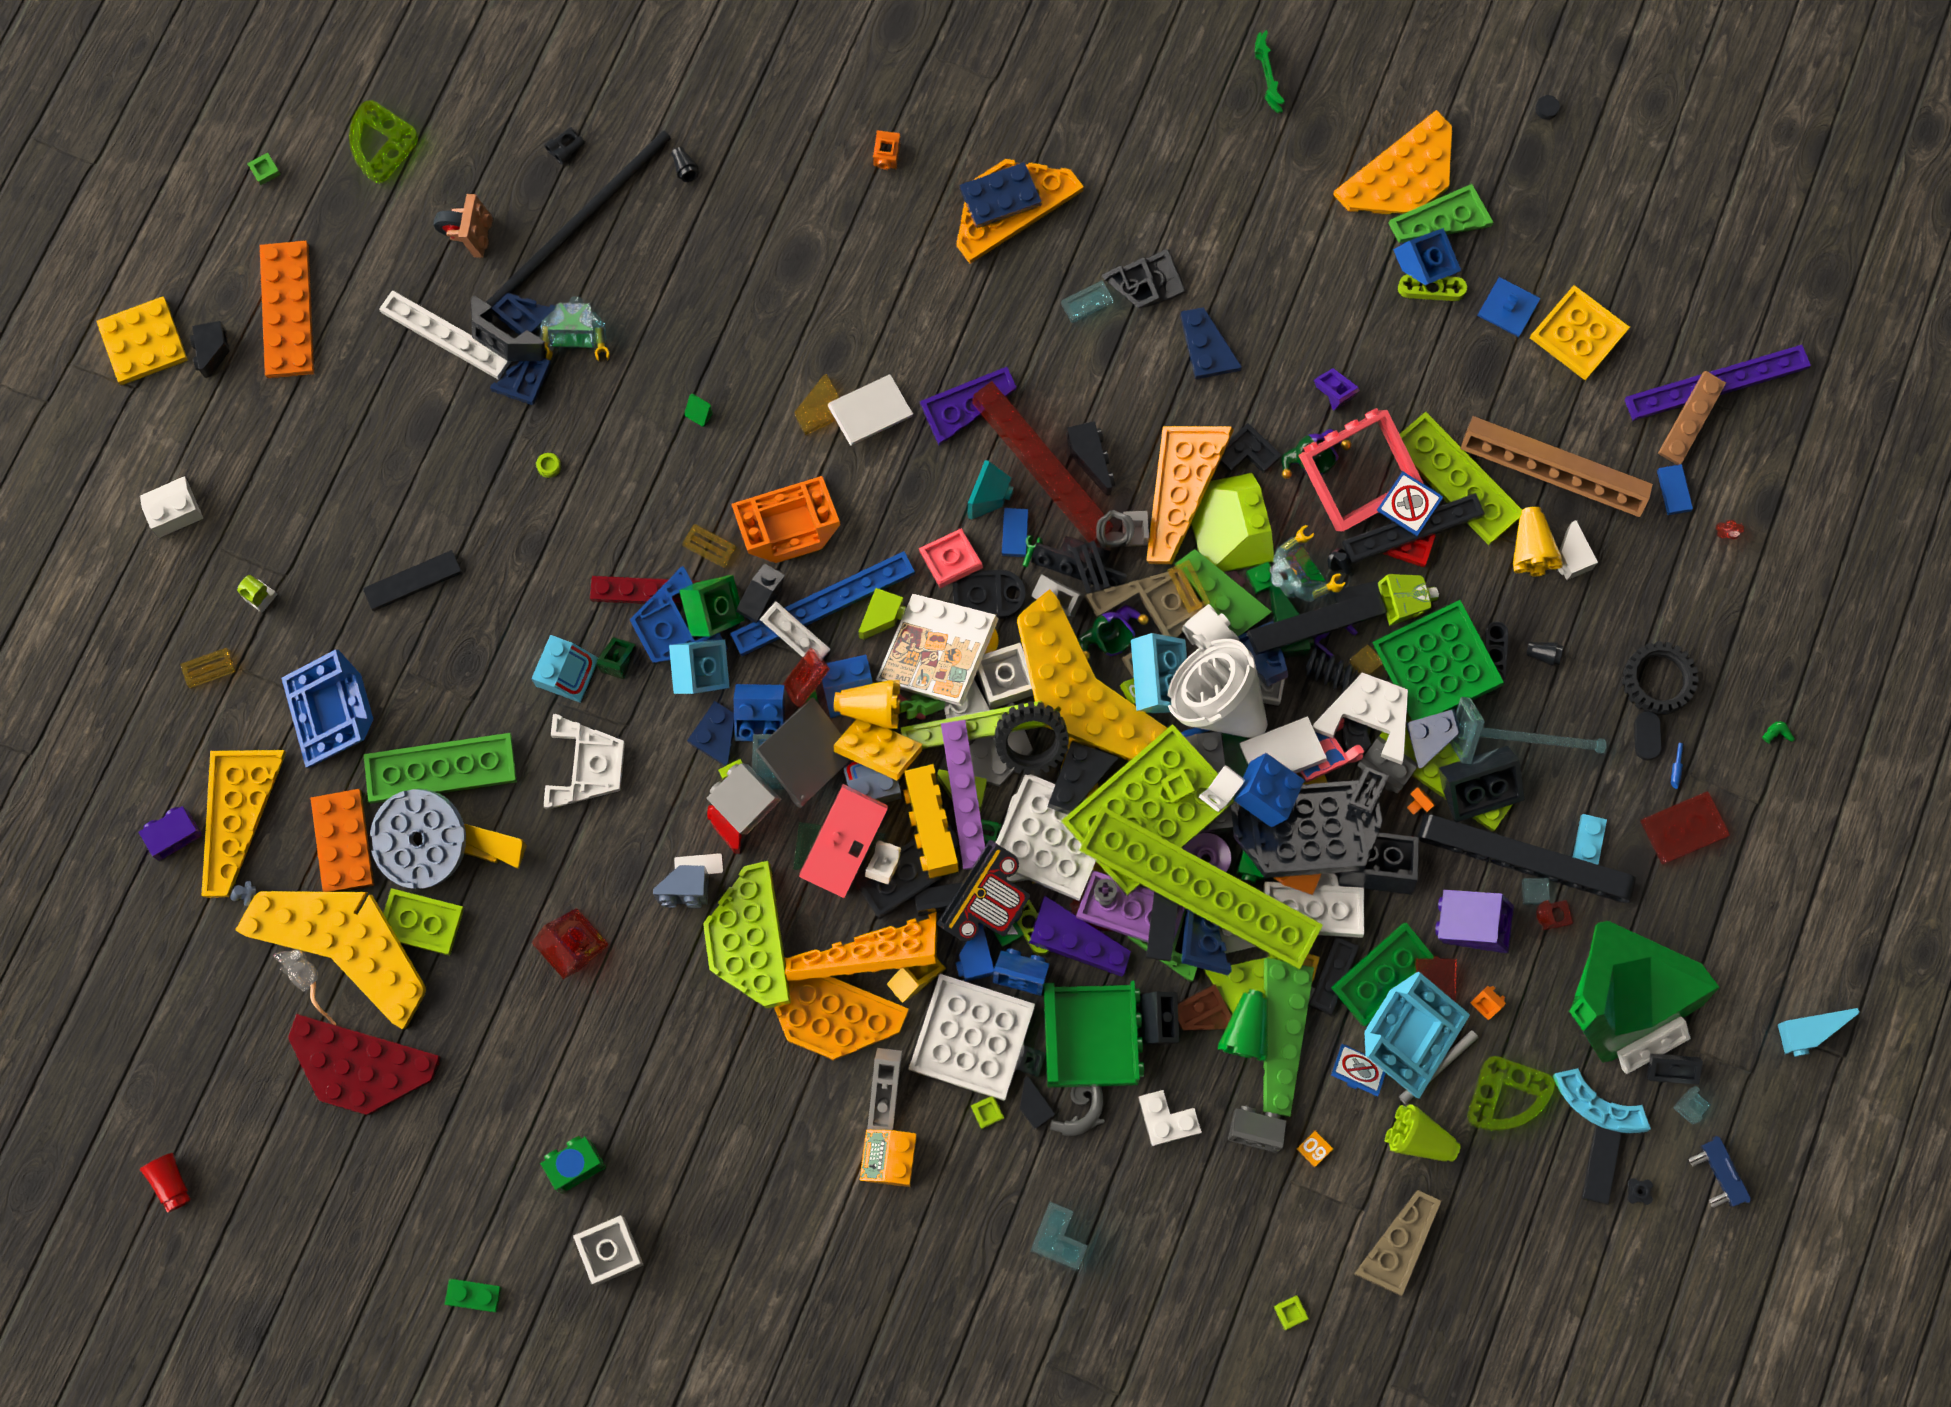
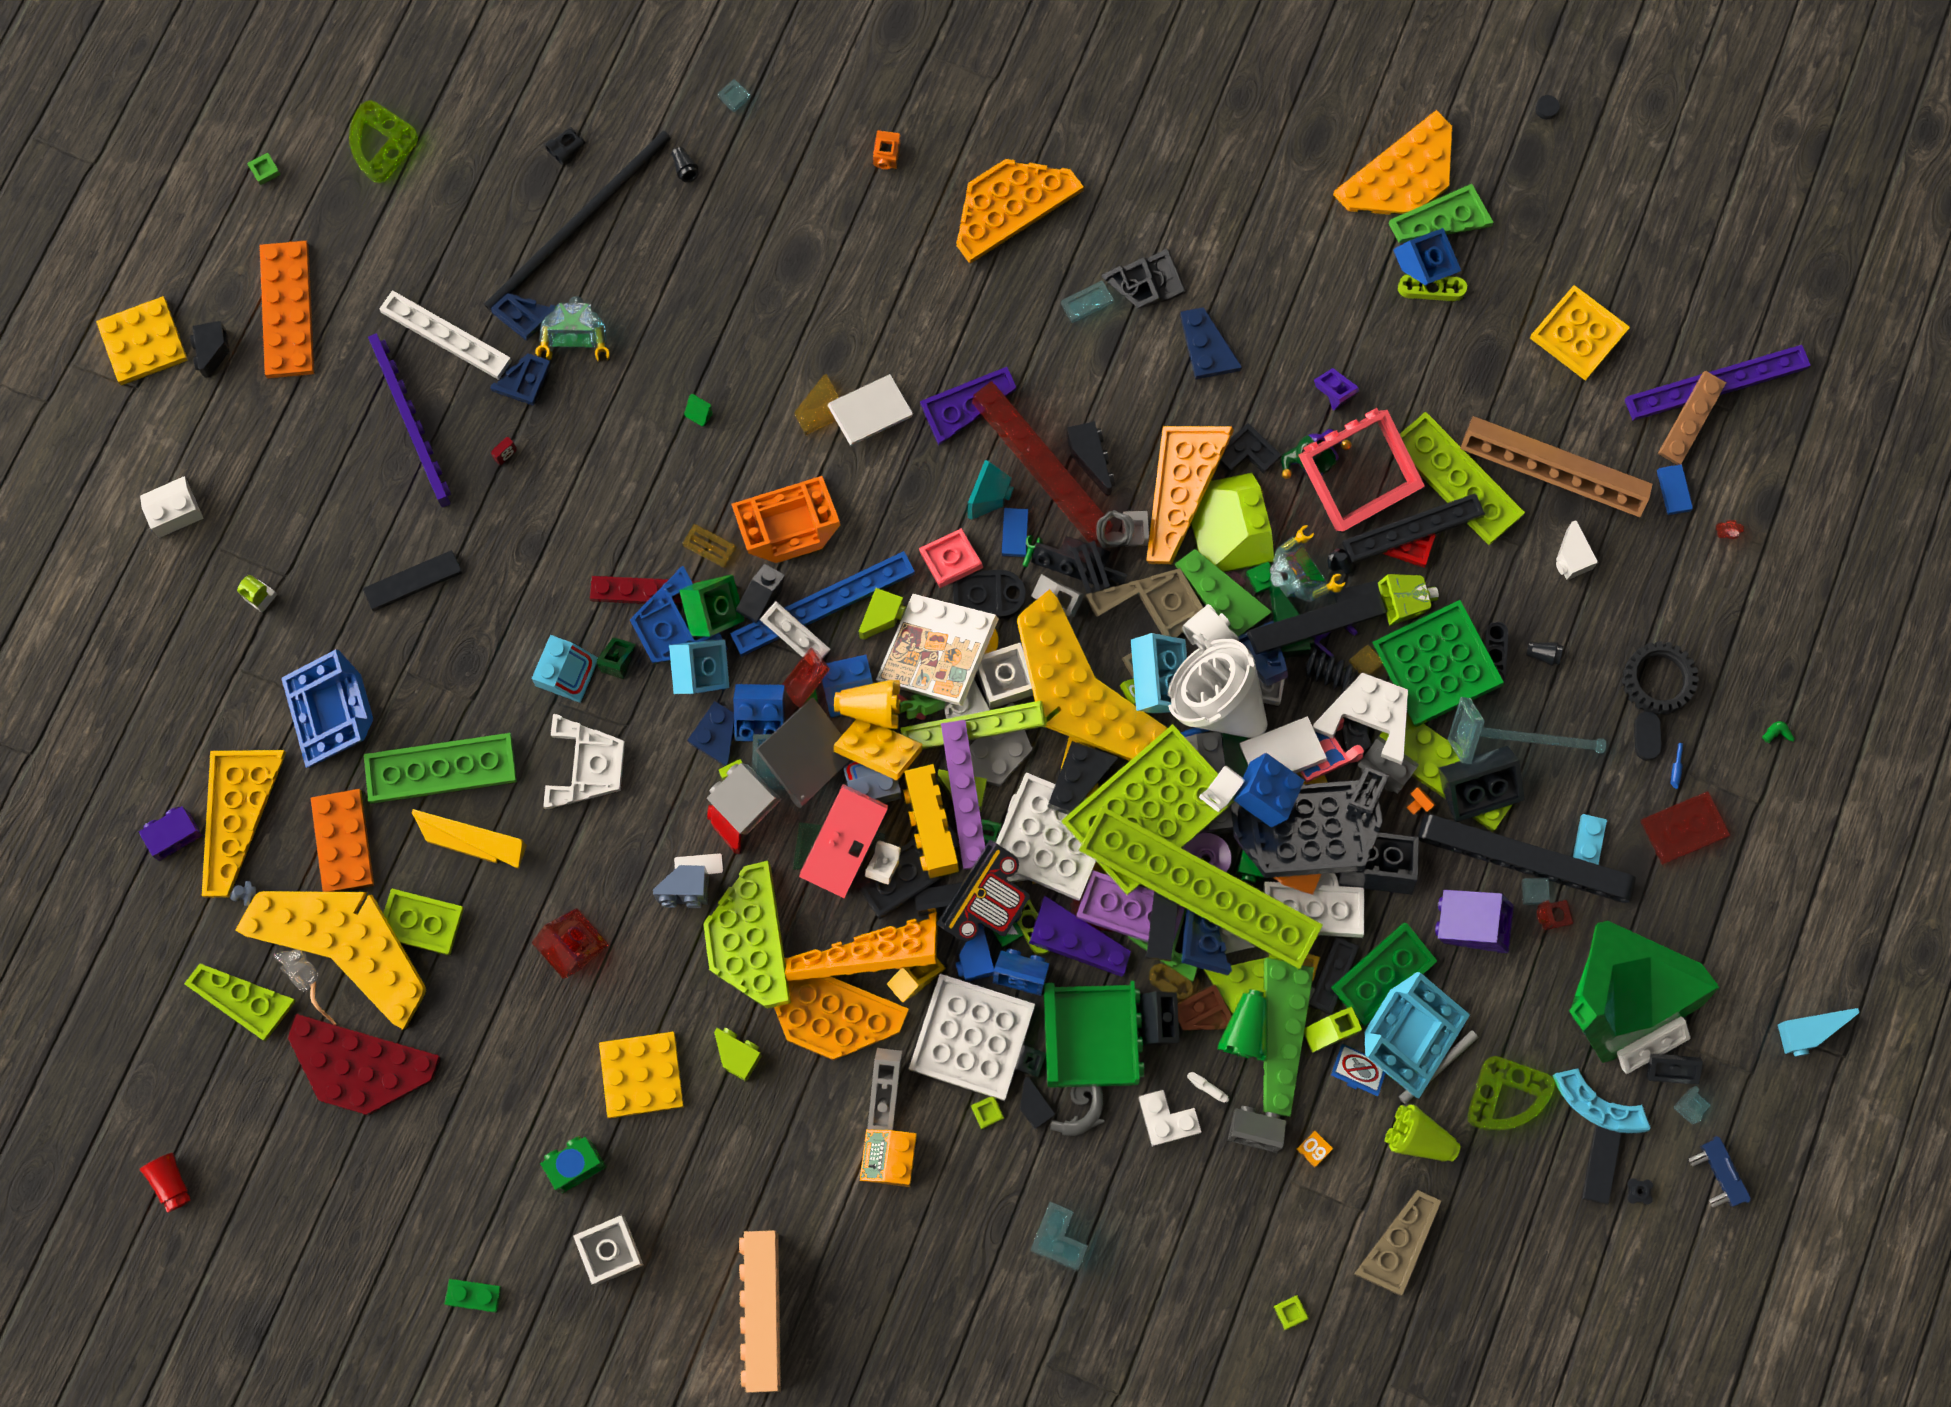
clear yellow tile [180,648,236,688] -> none
plate [370,789,466,889] -> none
nougat plate [434,194,492,258] -> none
black slope [471,296,545,361] -> none
lime tile [536,453,561,478] -> none
dark blue plate [960,162,1042,229] -> none
black tyre [995,702,1069,775] -> none
dark green piece [1079,605,1149,660] -> none
dark grey bush [1094,879,1117,906] -> none
lime plate [1161,769,1195,803] -> none
clear yellow tile [1167,559,1211,613] -> none
green piece [1255,30,1284,113] -> none
piece [1376,471,1443,536] -> none
wing [1406,709,1461,768] -> none
clear red piece [1416,956,1457,1002] -> none
orange tile [1470,986,1506,1021] -> none
blue piece [1477,277,1540,337] -> none
yellow cone [1513,507,1563,576] -> none
none -> lime wing [184,964,296,1042]
none -> dark purple plate [368,333,452,508]
none -> dark red tile [491,437,517,466]
none -> yellow plate [599,1032,684,1119]
none -> lime slope [714,1028,762,1082]
none -> clear light blue tile [717,79,750,112]
none -> light nougat brick [739,1231,781,1393]
none -> clear yellow beam [1149,964,1193,1001]
none -> white piece [1187,1072,1229,1103]
none -> lime slope [1304,1007,1362,1053]

